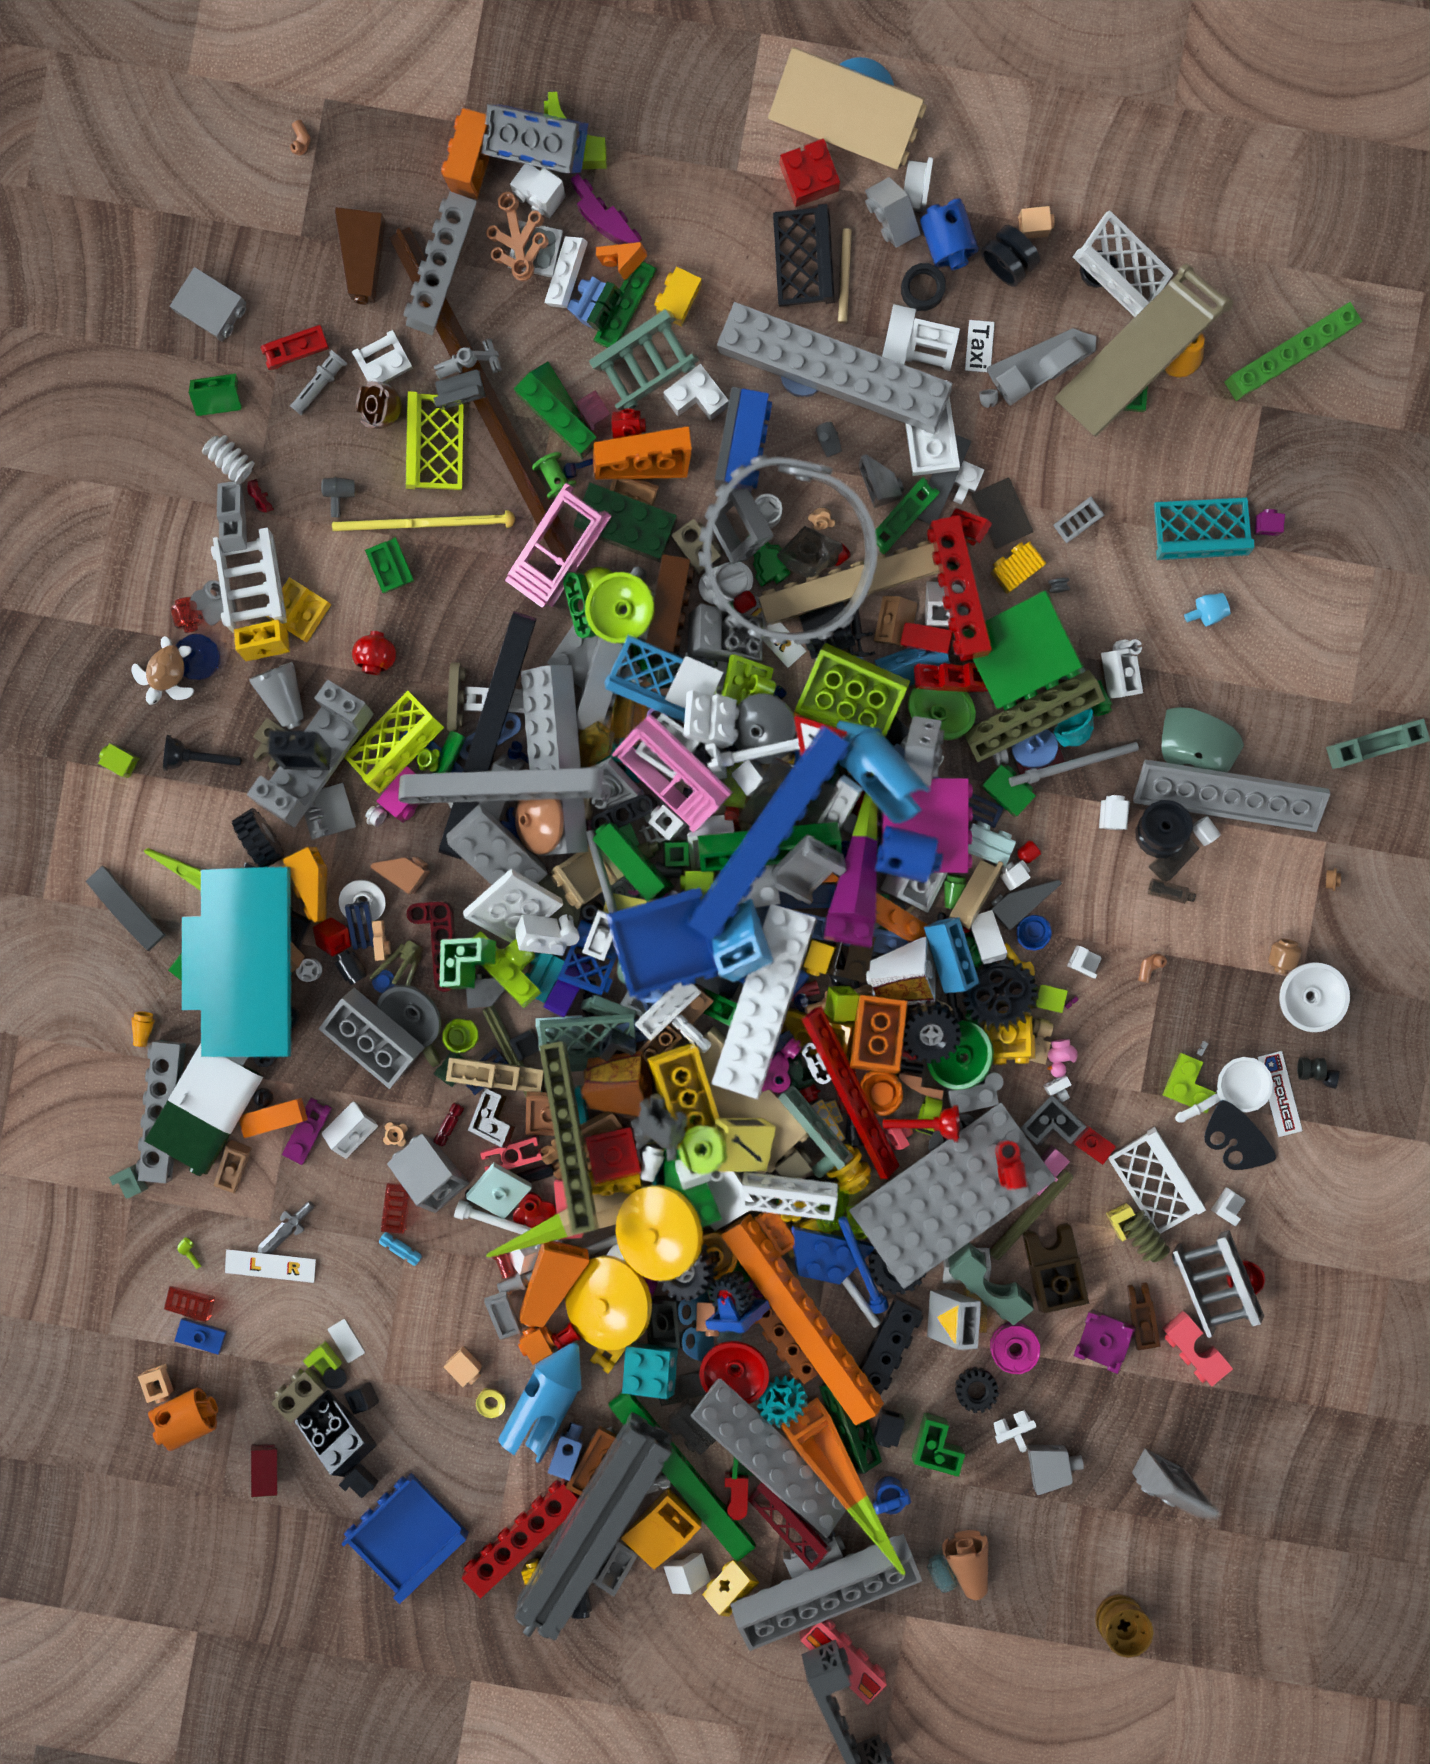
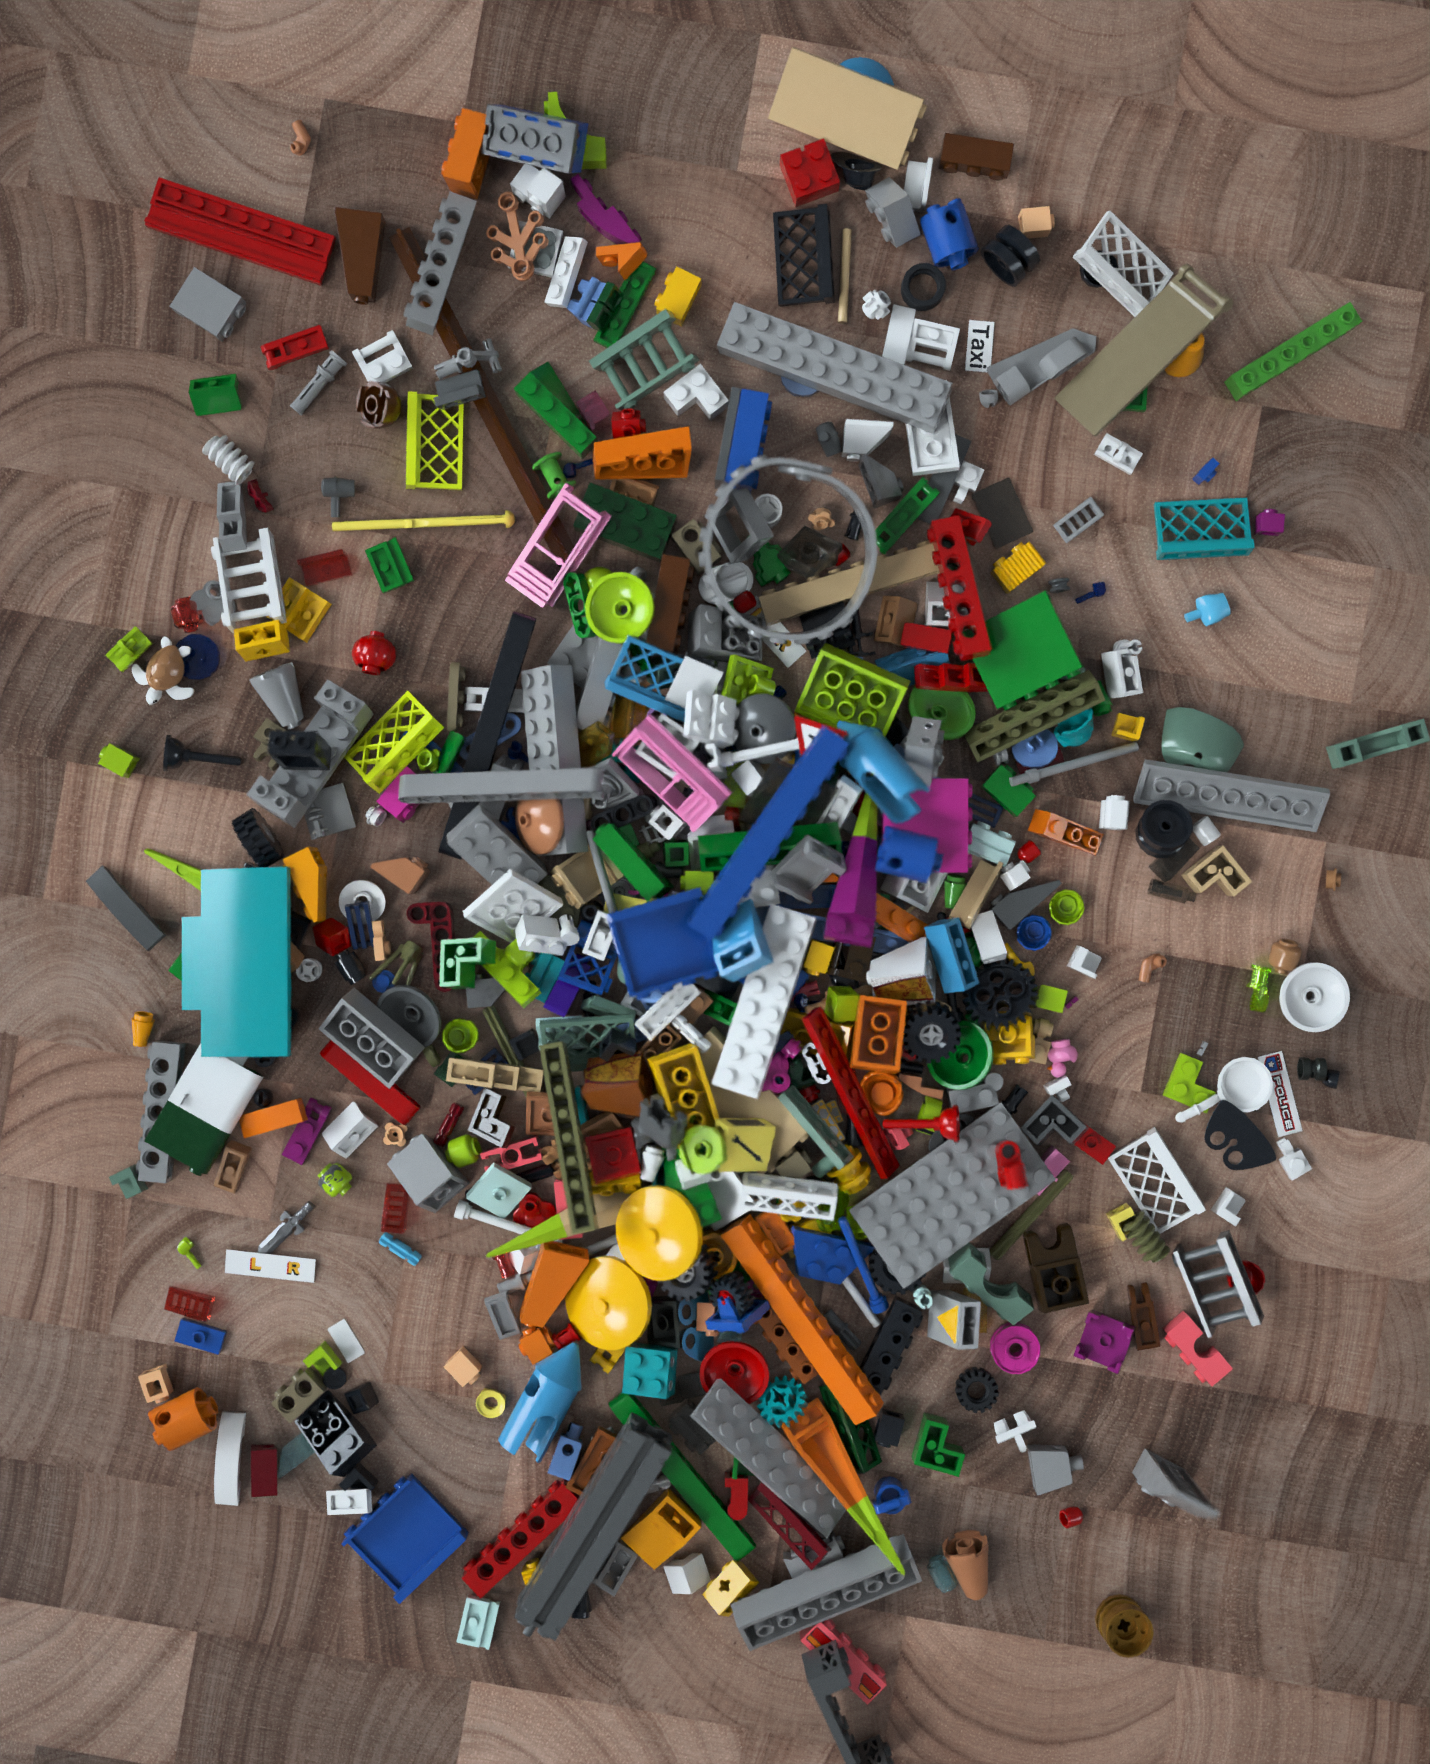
none -> lime hips [105,626,153,672]
none -> red plate [144,177,336,286]
none -> white slope [214,1411,246,1506]
none -> clear light blue slope [277,1433,314,1479]
none -> clear red panel [297,549,352,586]
none -> lime head [318,1163,352,1197]
none -> red beam [320,1039,421,1126]
none -> white plate [326,1488,372,1515]
none -> lime head [445,1134,482,1168]
none -> light aqua plate [456,1594,500,1650]
none -> dark grey axle [823,1309,861,1351]
none -> black piece [830,152,882,191]
none -> white slope [842,419,893,462]
none -> black pin [844,510,862,541]
none -> white gear [862,290,891,320]
none -> light aqua pin [913,1284,933,1309]
none -> reddish brown brick [938,133,1014,181]
none -> black pin [1001,1084,1028,1116]
none -> orange slope [1028,809,1104,856]
none -> lime hair [1049,889,1085,925]
none -> red piece [1059,1506,1083,1529]
none -> clear blue hand [1075,582,1106,604]
none -> white hips [1094,433,1143,475]
none -> yellow panel [1111,713,1145,742]
none -> tan brick [1181,845,1252,896]
none -> blue plate [1192,458,1220,485]
none -> clear neon green connector [1246,964,1272,1013]
none -> white plate [1276,1138,1312,1181]

